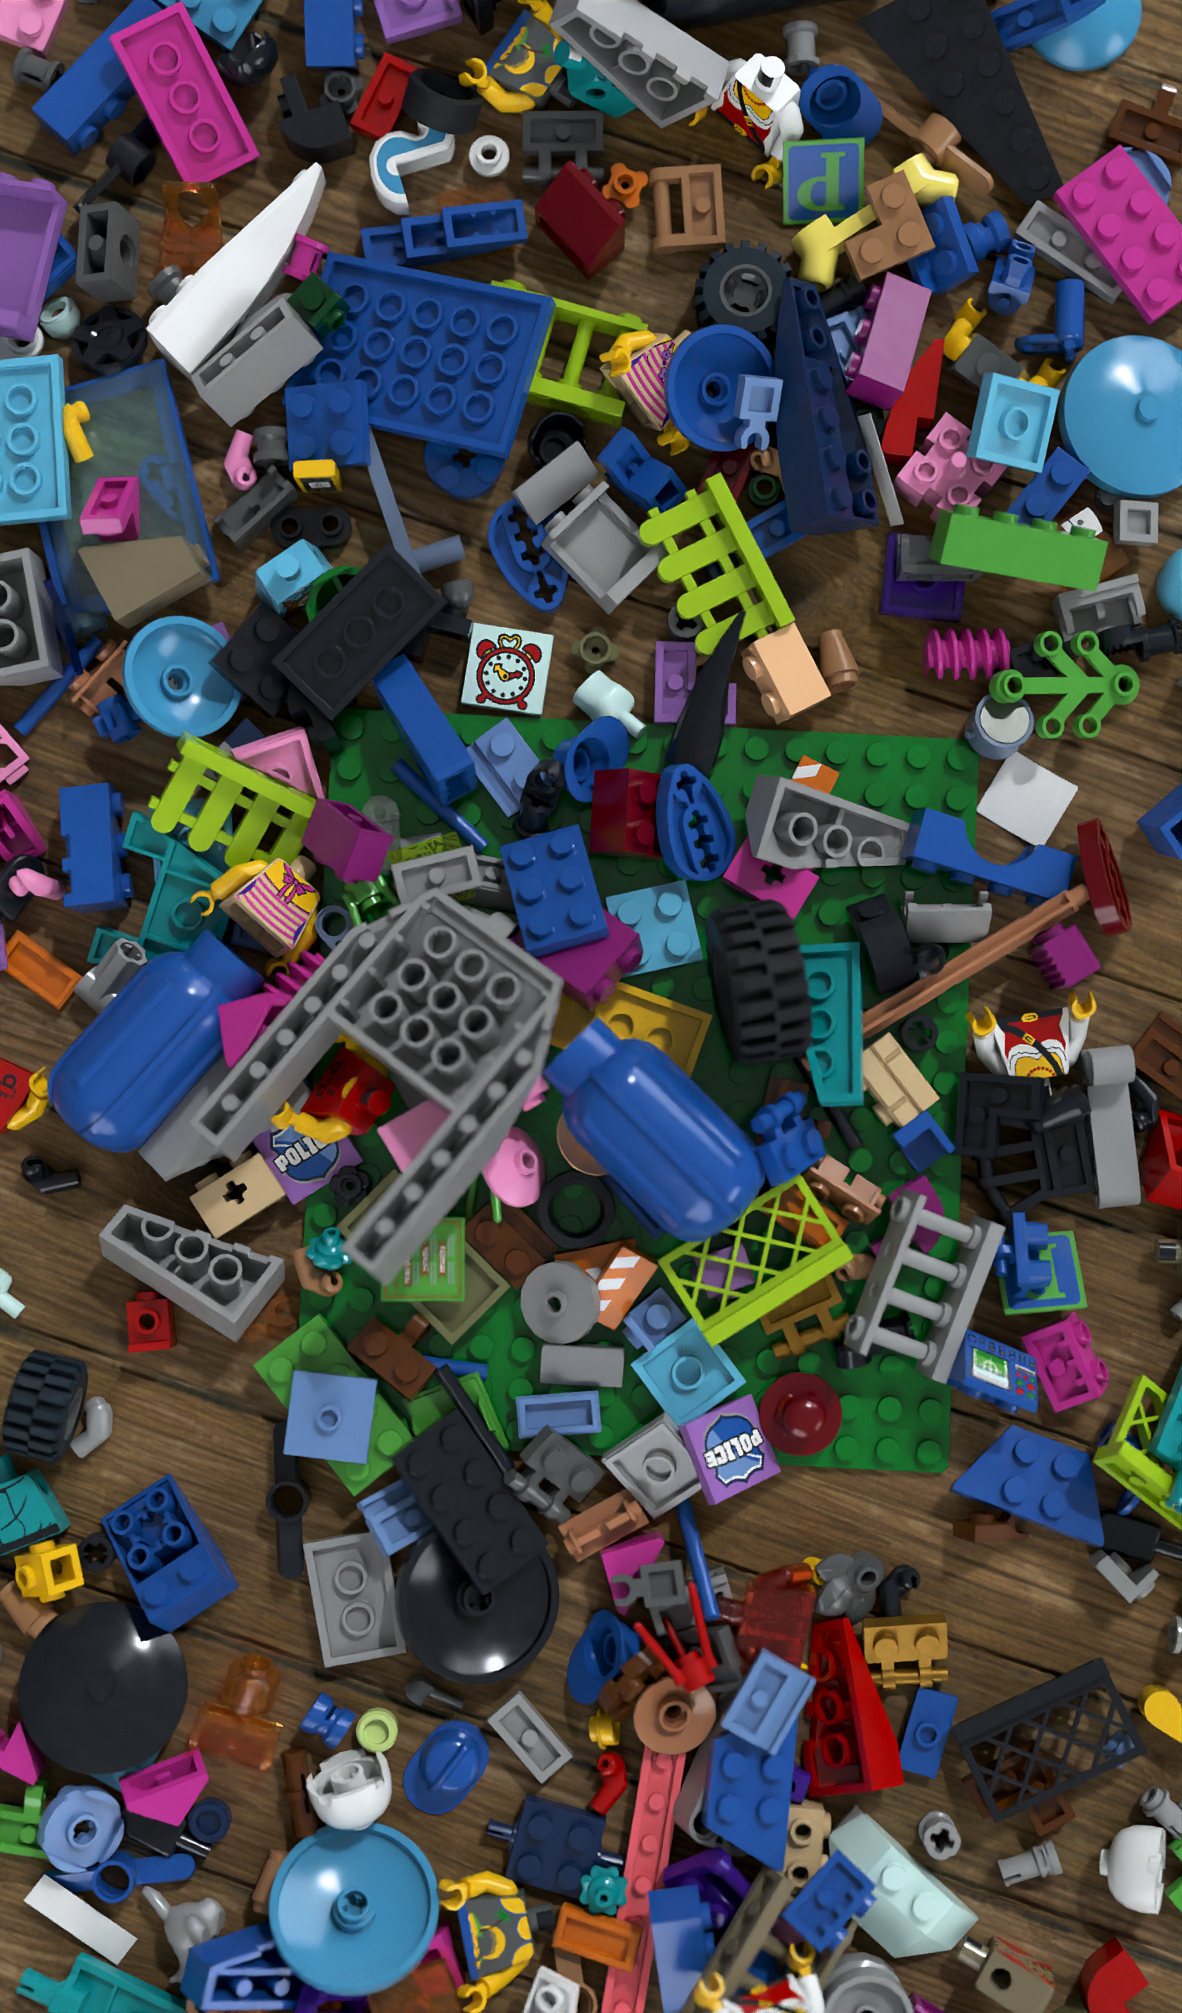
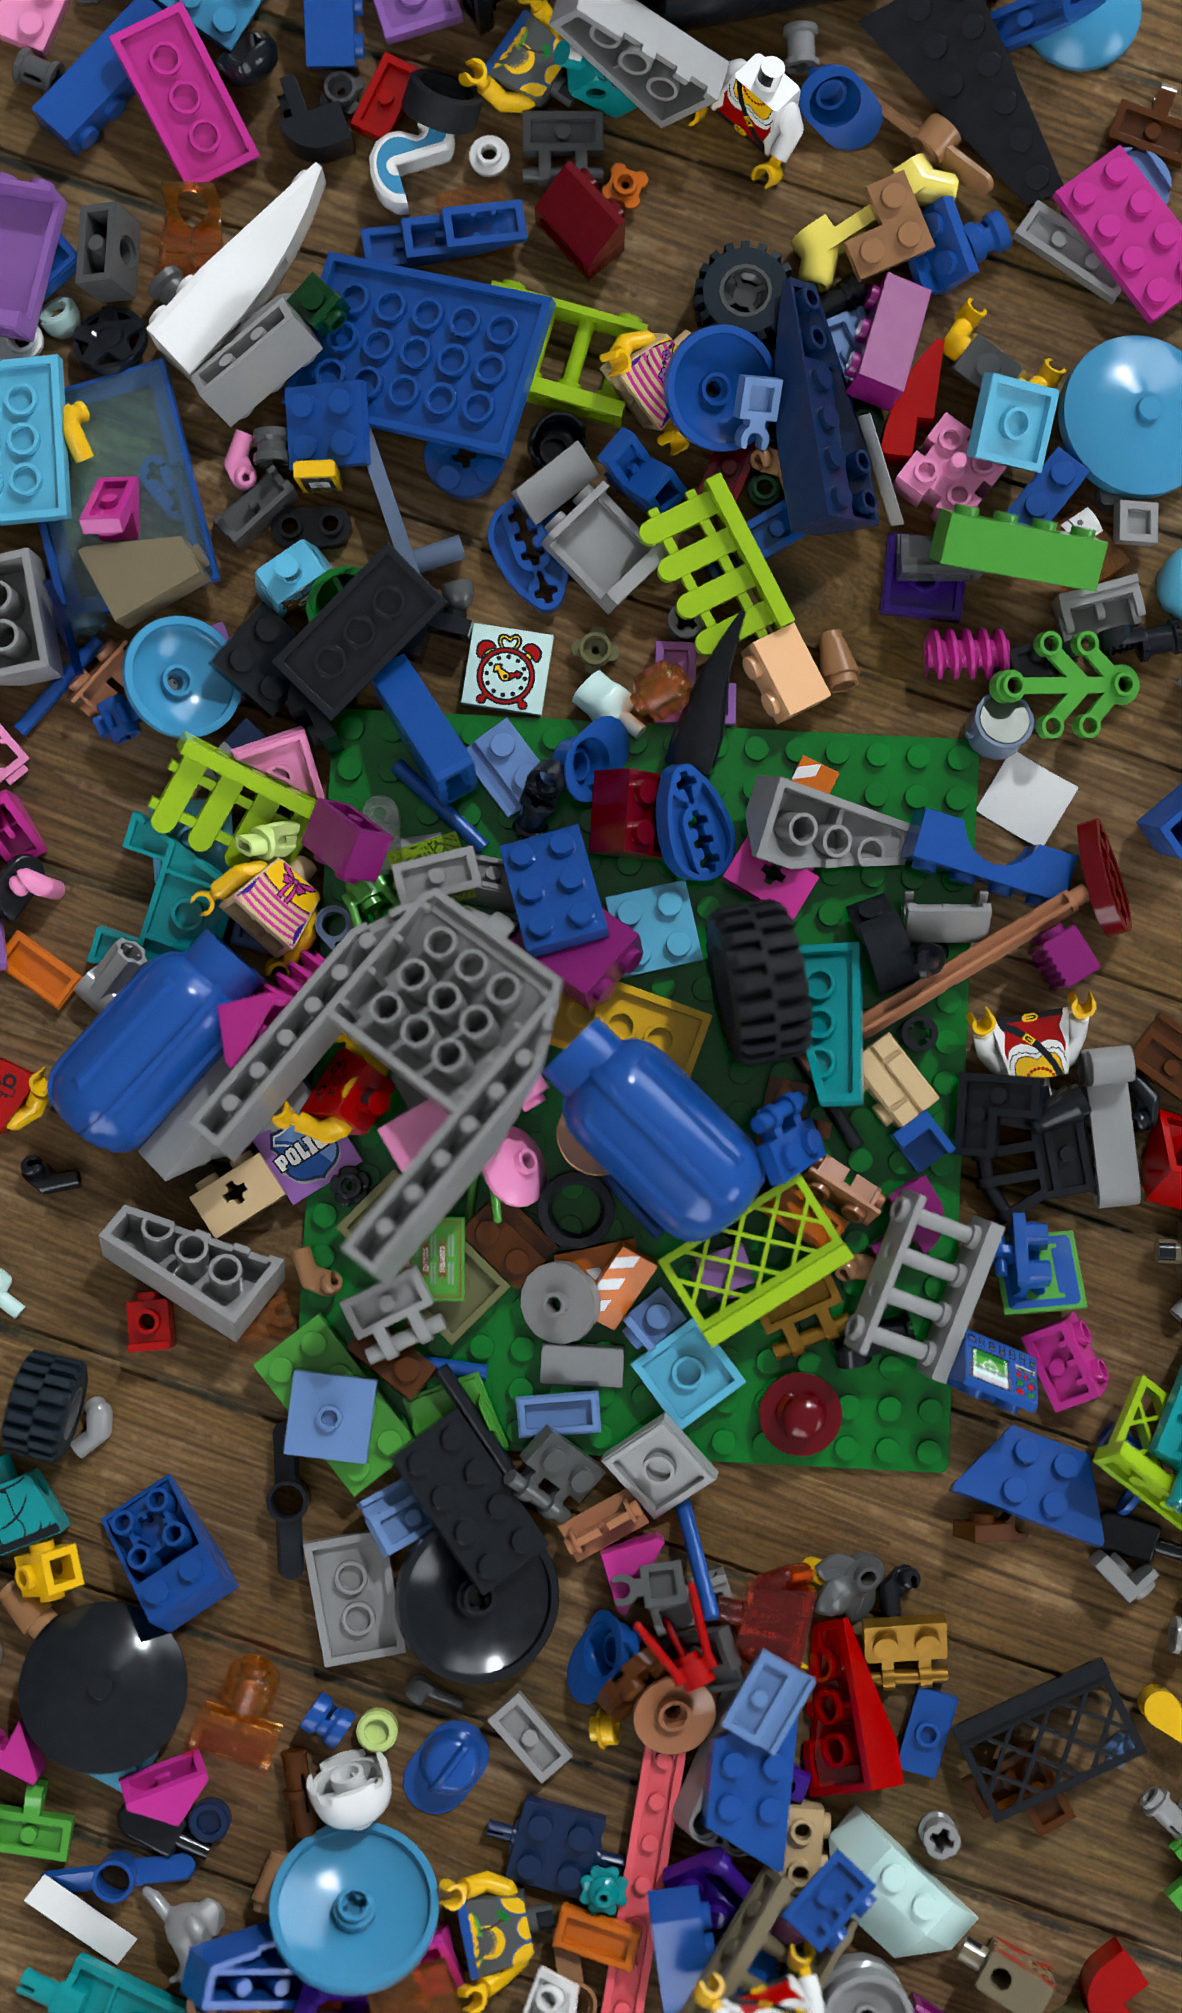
medium blue plate [37,1784,124,1873] -> none
blue wedge [59,783,134,914] -> none
black piece [73,116,160,214] -> none
black bush [77,1531,117,1572] -> none
dark pink bush [282,233,330,281] -> none
teal plant [306,1227,352,1271] -> none
red arm [589,1751,628,1816] -> none
medium nougat plate [648,164,726,255] -> none
tile [678,1394,781,1505] -> none
piece [783,137,865,225] -> none
blue hips [988,240,1036,315] -> none
light grey pin [997,1840,1063,1887] -> none
blue piece [1014,279,1085,364] -> none
white cylinder [1100,1825,1166,1914] -> none
none -> yellowish green piece [235,821,300,861]
none -> light grey plate [339,1264,447,1364]
none -> clear orange head [630,659,693,721]

